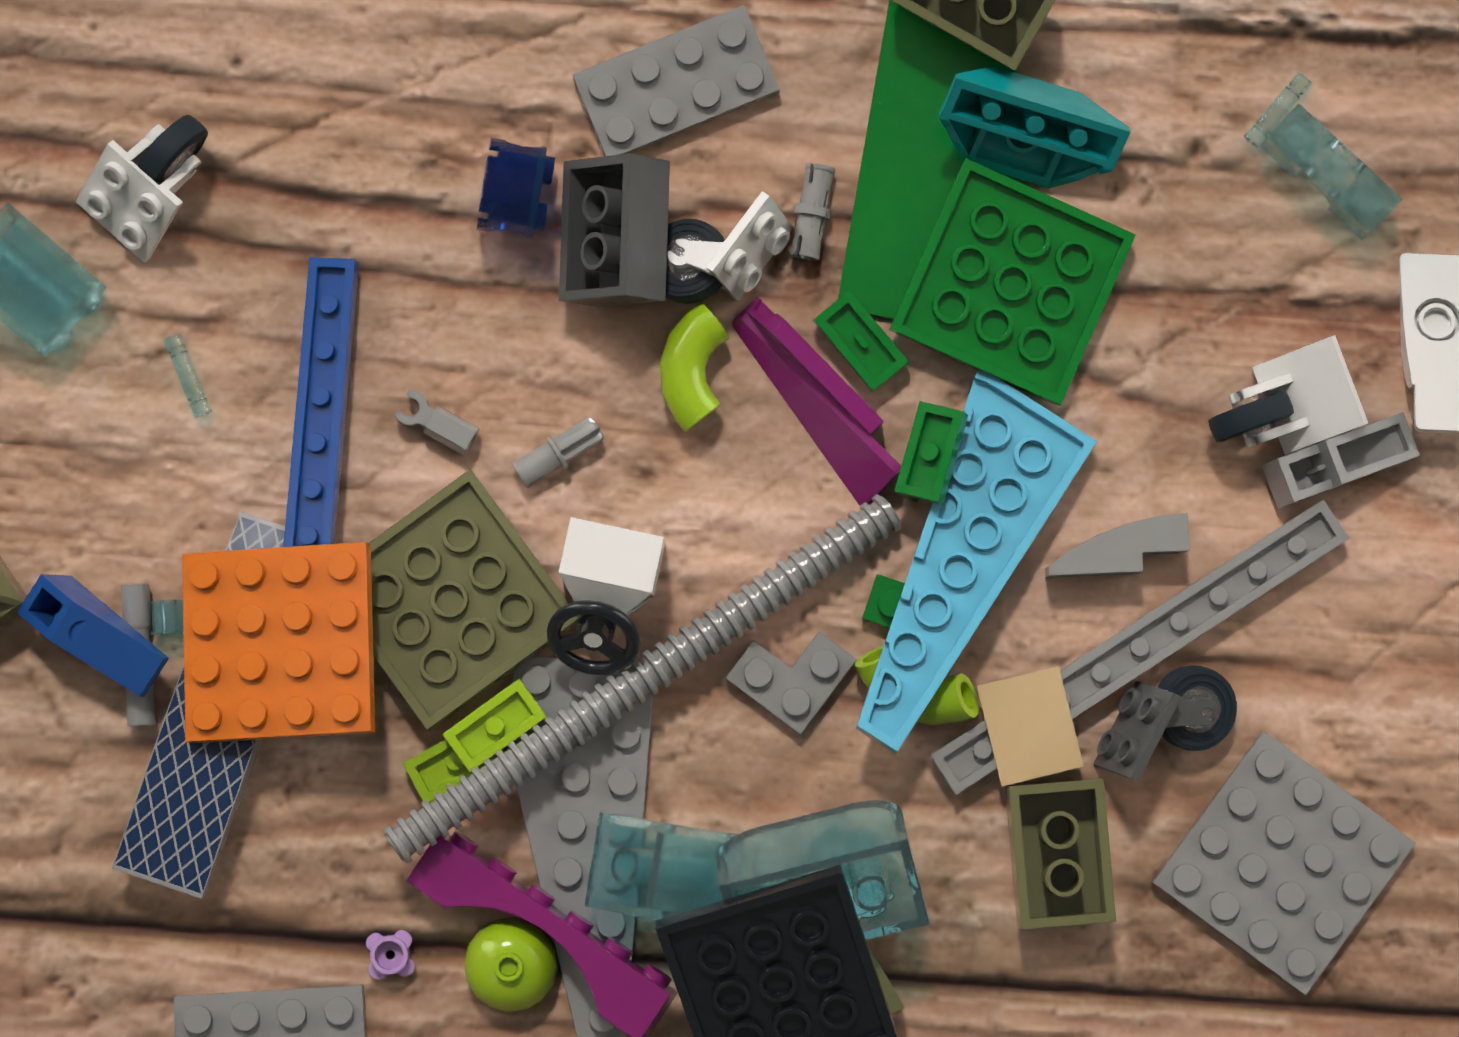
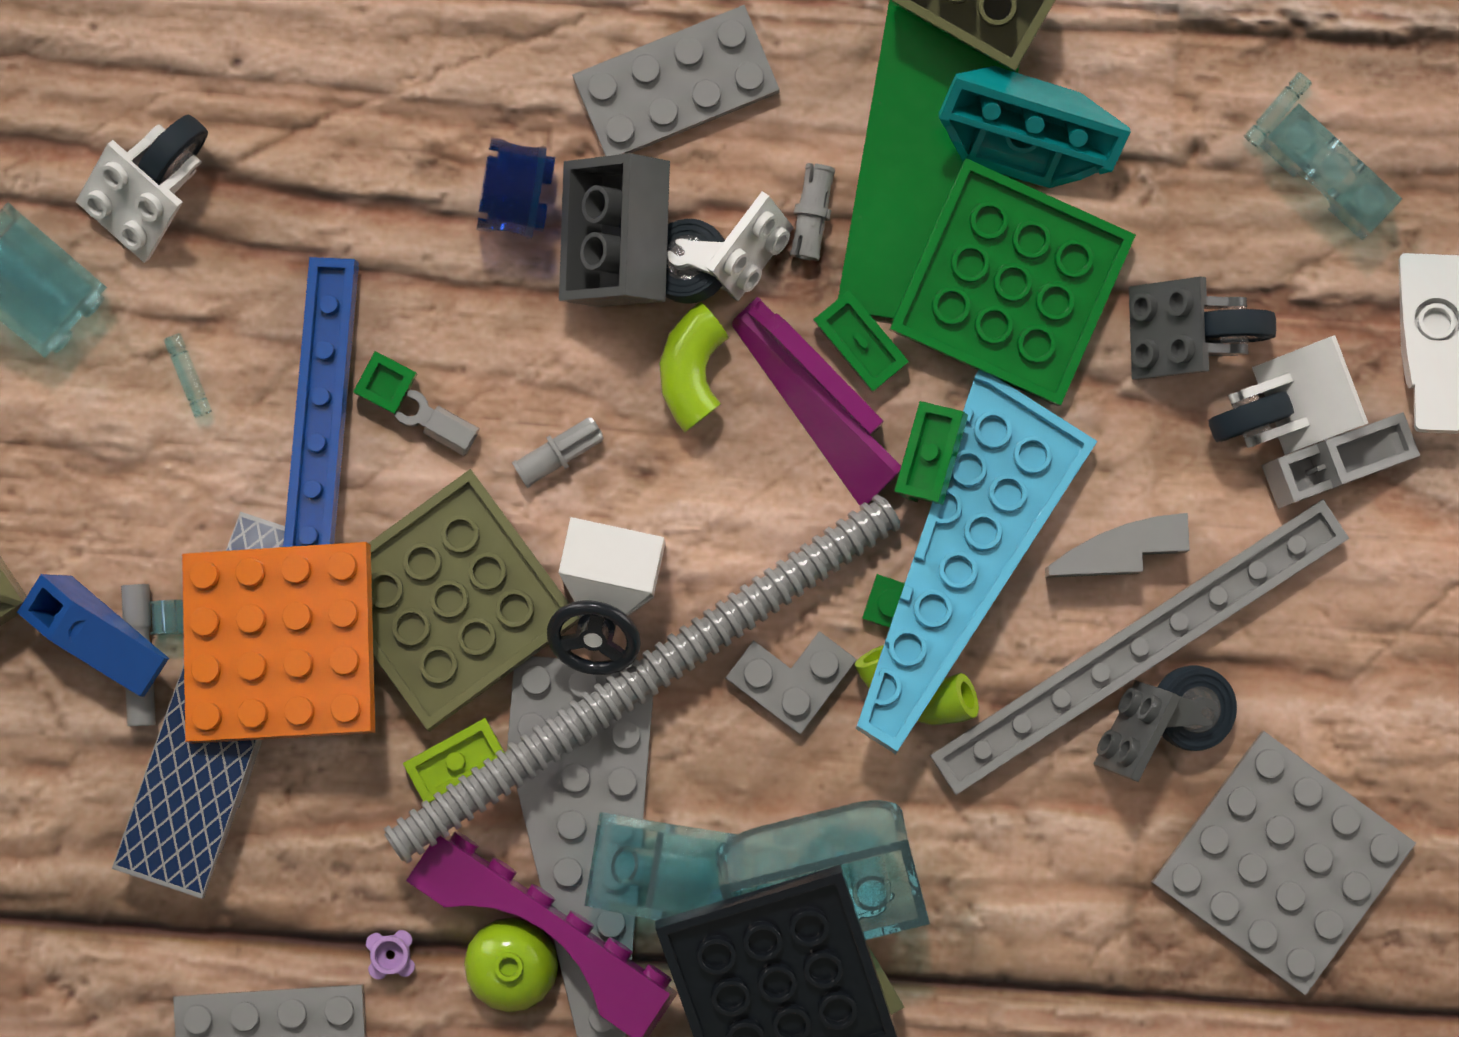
lime plate [442,678,547,773] -> none
tan sticker [977,666,1084,787] -> none
olive brick [1005,779,1116,930] -> none
none -> green plate [353,351,418,415]
none -> dark grey plate [1129,277,1277,380]

